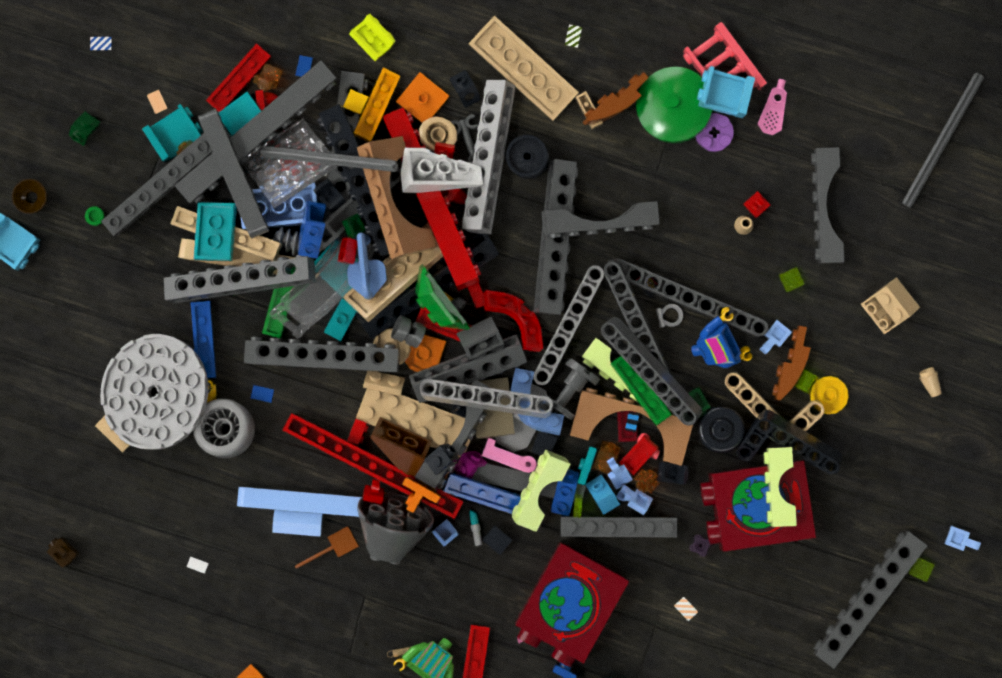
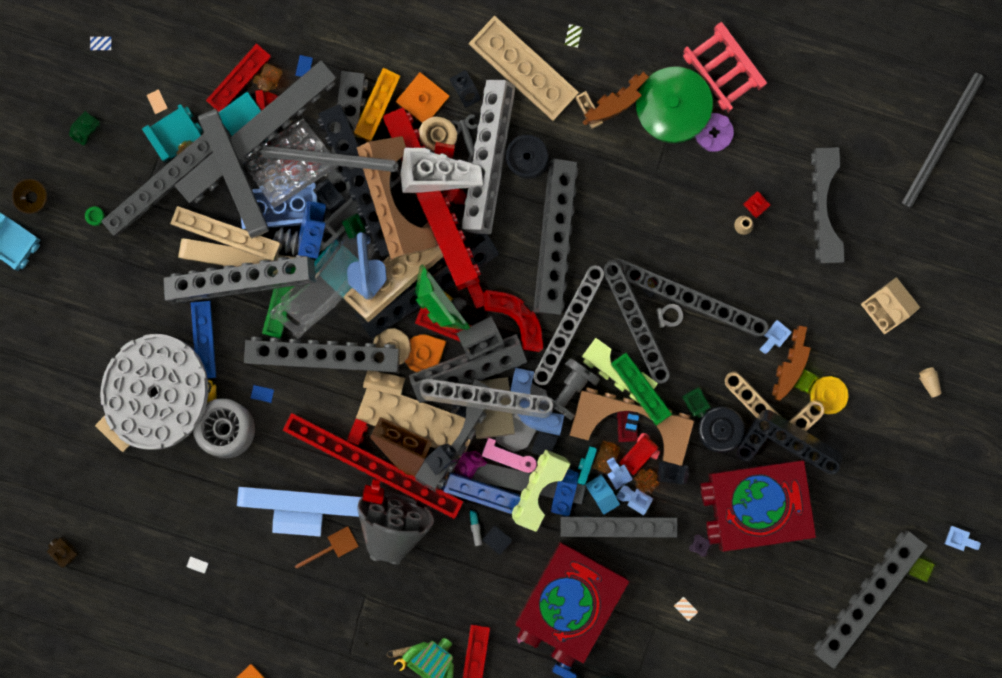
teal tile [194,202,237,261] -> none
teal plate [324,299,357,341] -> none
red piece [337,238,358,265] -> none
yellow tile [343,89,369,115] -> none
neon yellow bracket [349,14,395,61] -> none
dark grey wheel [391,315,426,348] -> none
orange bracket [402,477,441,513] -> none
medium blue panel [432,519,459,546] -> none
dark grey arch [541,201,659,238] -> none
clear neon green tile [573,495,582,518] -> none
dark grey beam [601,317,702,426] -> none
blue torso [692,307,752,368] -> none
medium azure panel [697,66,755,118] -> none
bright pink piece [758,79,787,135] -> none
yellowish green arch [764,447,797,527] -> none
clear neon green tile [779,267,805,293] -> none

